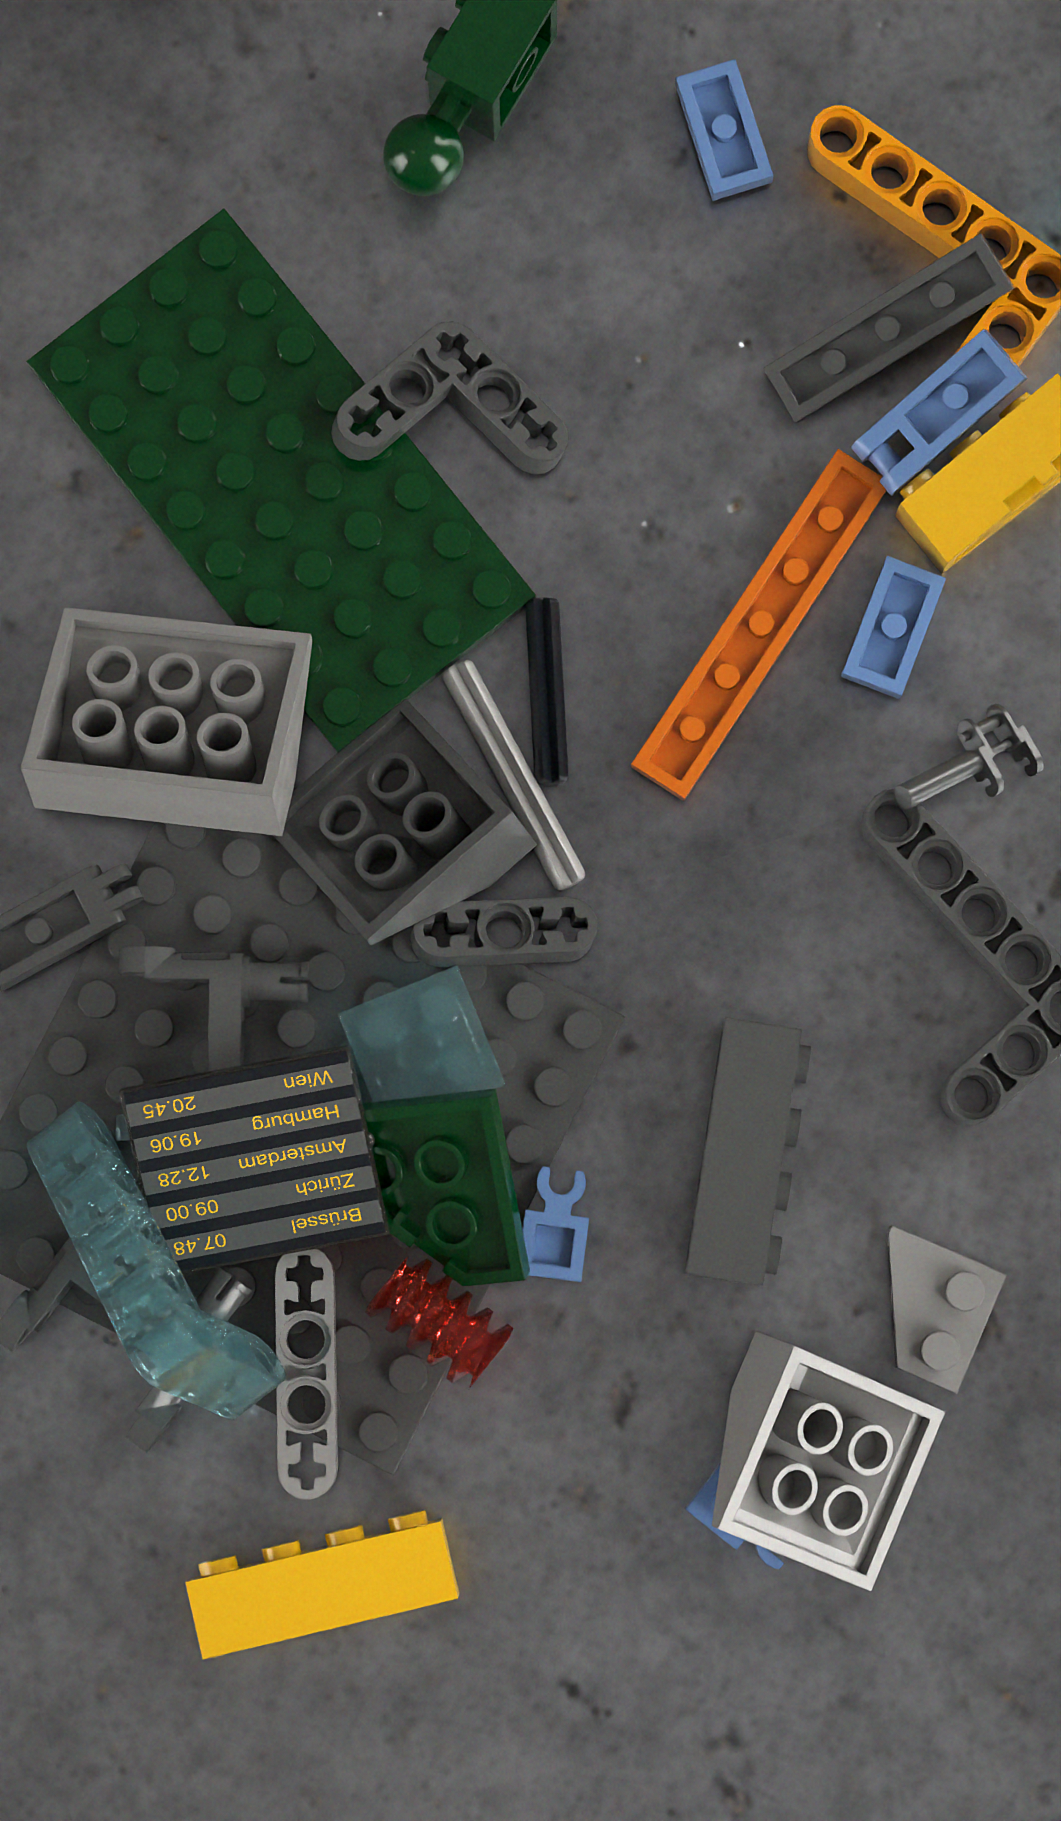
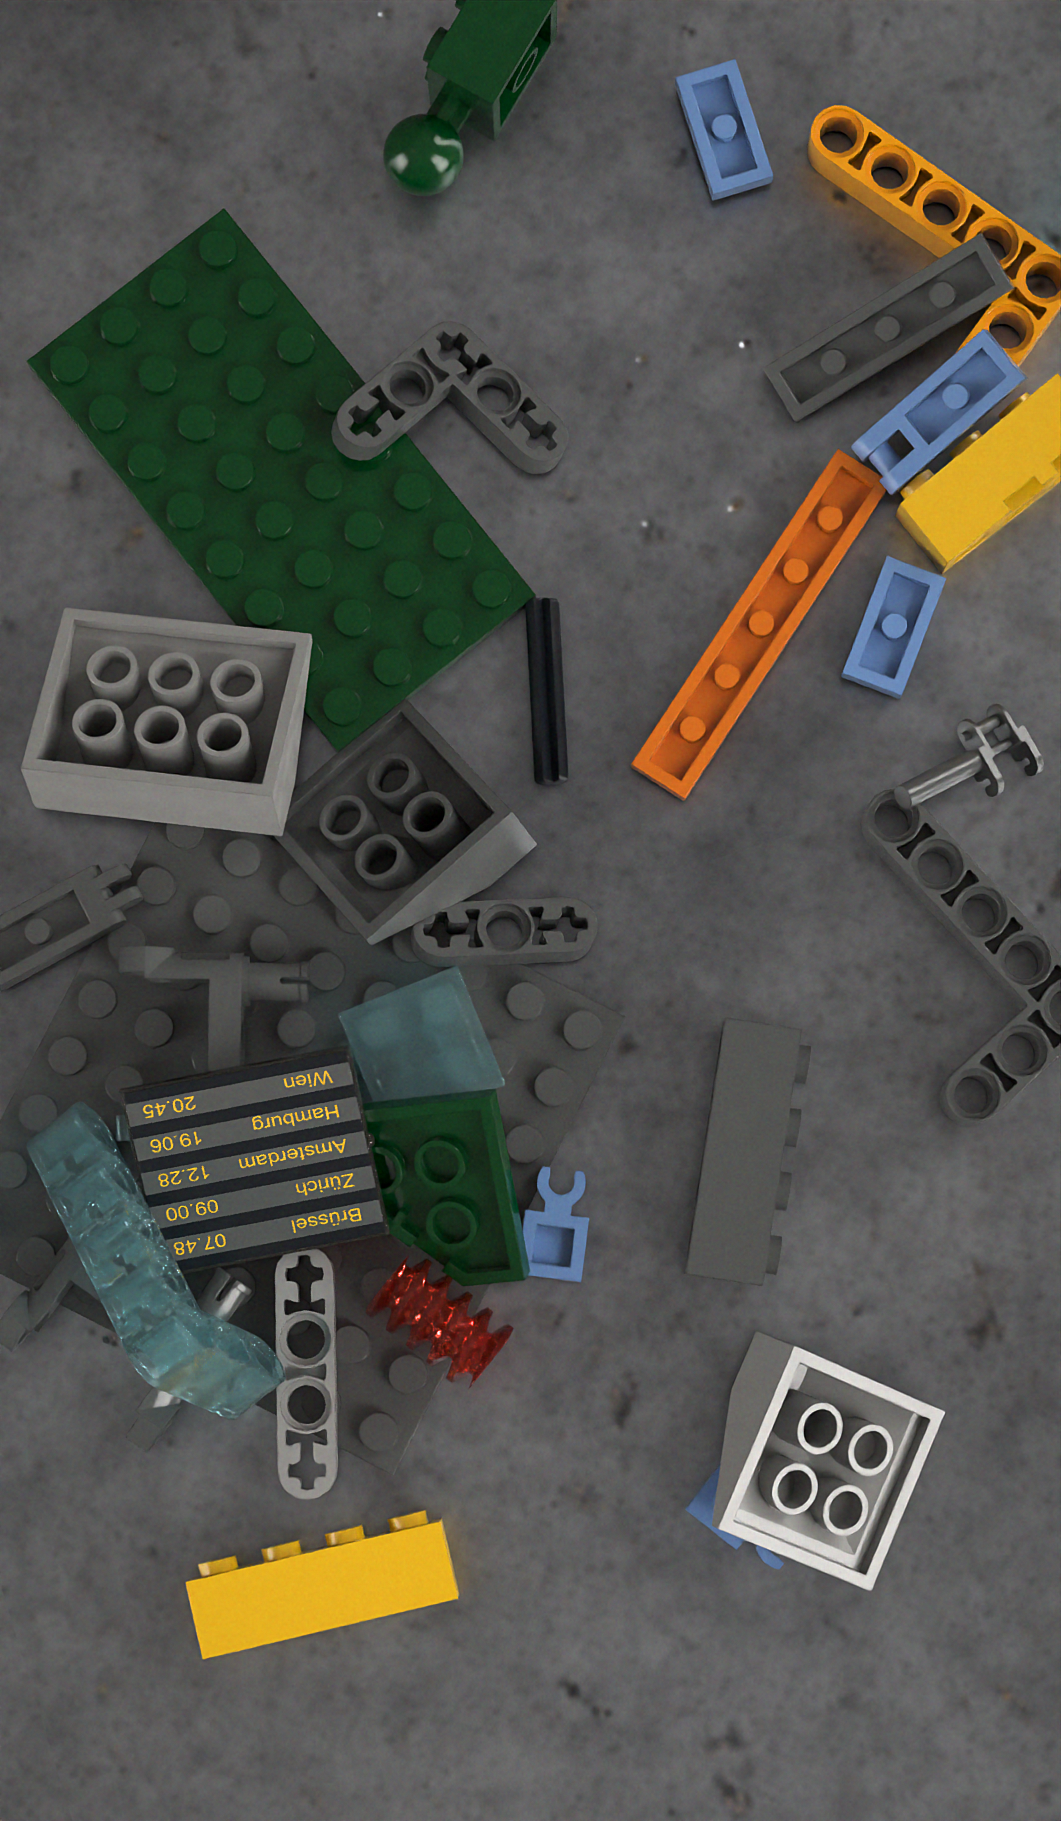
light grey axle [443,659,585,891] -> none
light grey wing [887,1225,1007,1393] -> none

